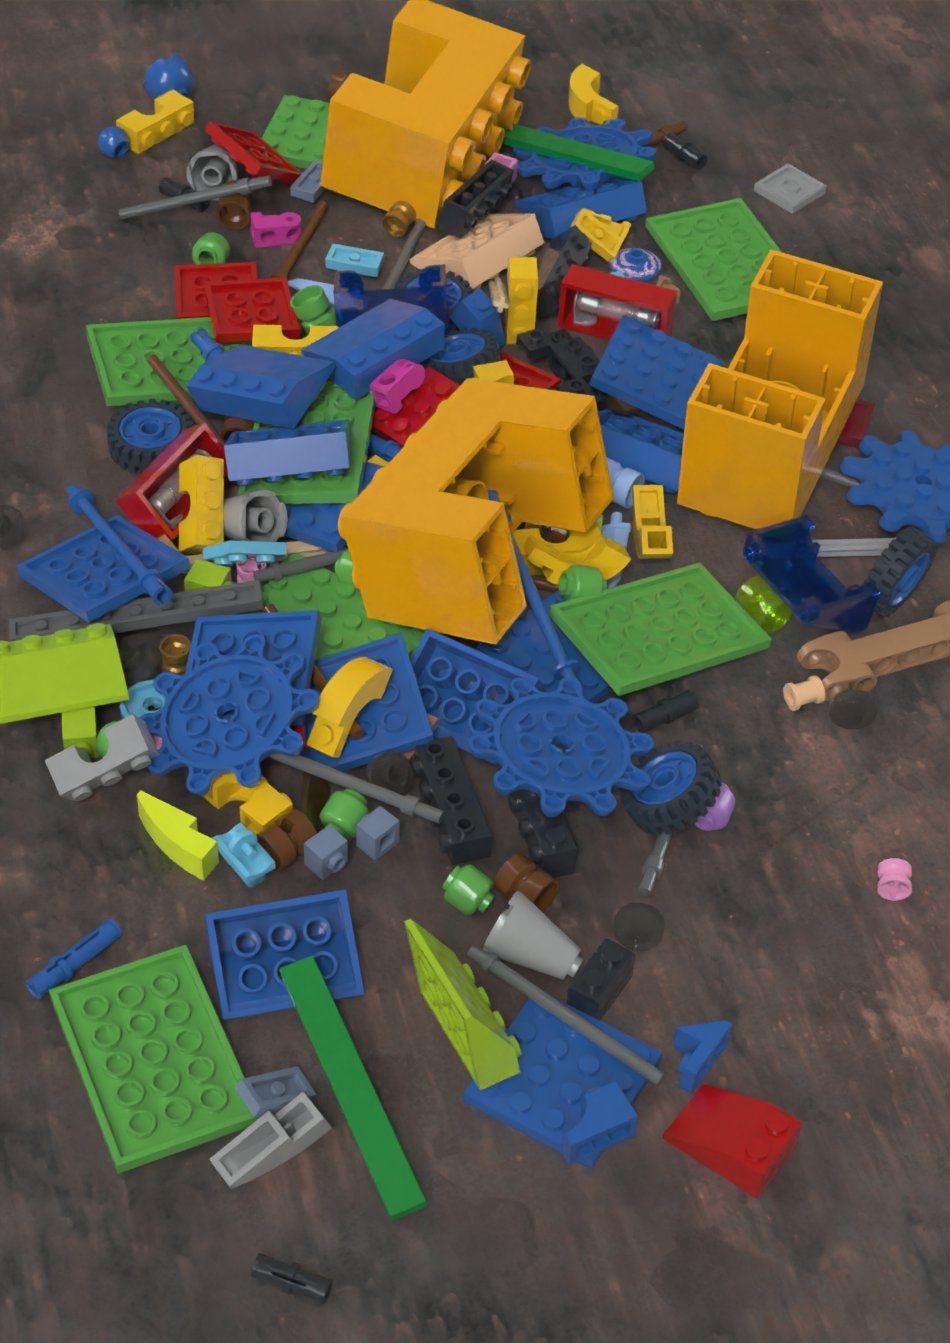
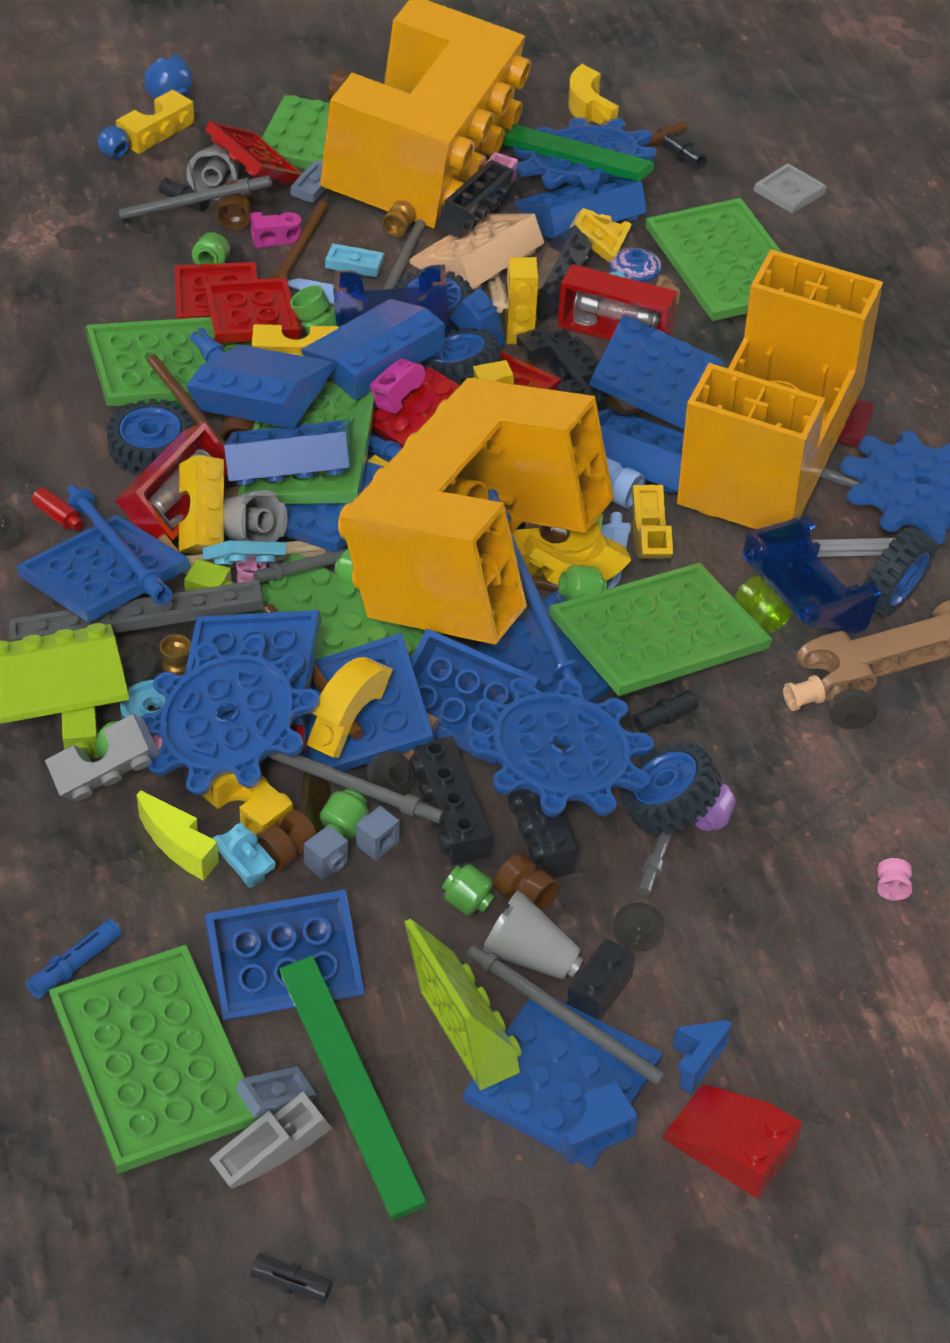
none -> red cylinder [31,487,84,531]

